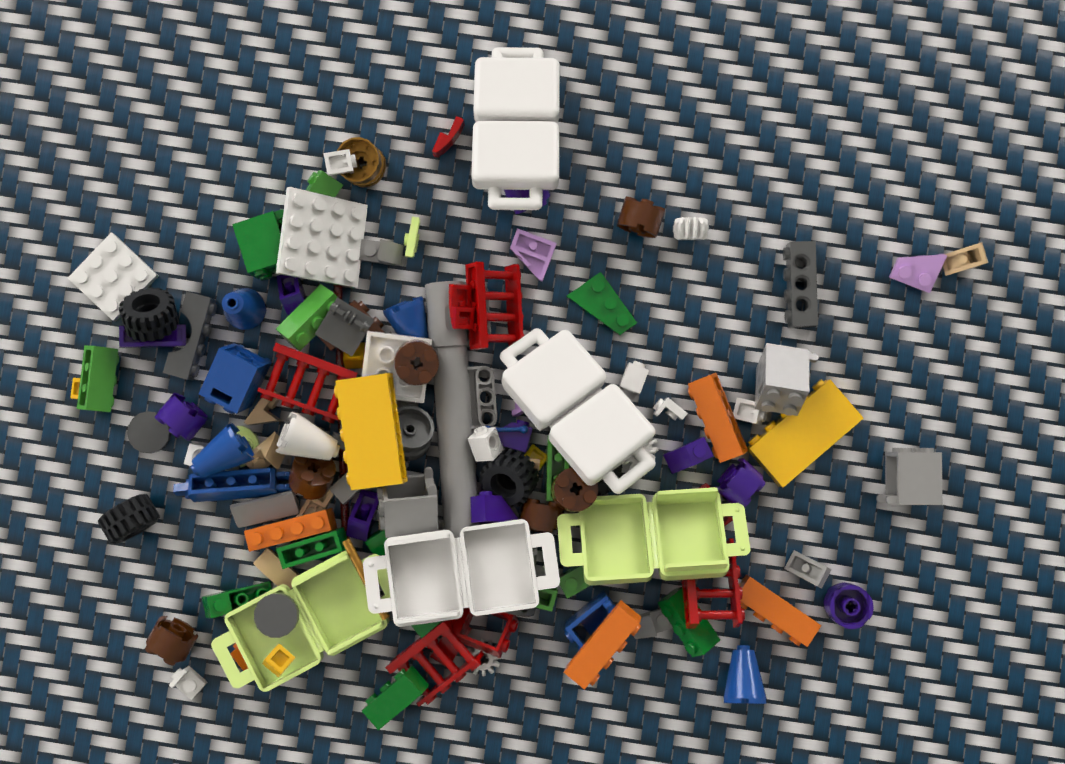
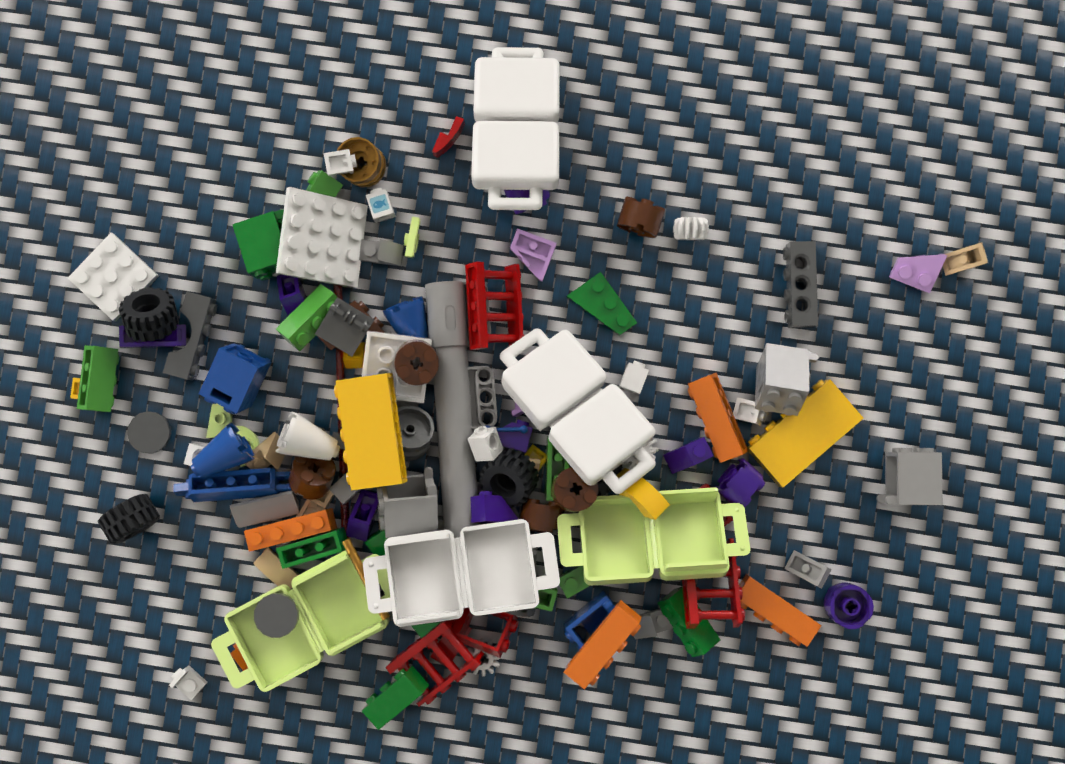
reddish brown brick [145,616,198,666] -> none
dark purple brick [155,392,208,441] -> none
green slope [202,581,272,618] -> none
blue cone [222,288,266,330] -> none
tan slope [244,390,281,425] -> none
red fence [257,343,358,424] -> none
yellow slope [262,644,296,677] -> none
red slope [449,284,475,329] -> none
white bracket [653,397,688,420] -> none
blue cone [723,645,767,704] -> none
none -> yellowish green plate [206,404,232,438]
none -> white brick [366,188,396,223]
none -> yellow brick [617,468,670,520]

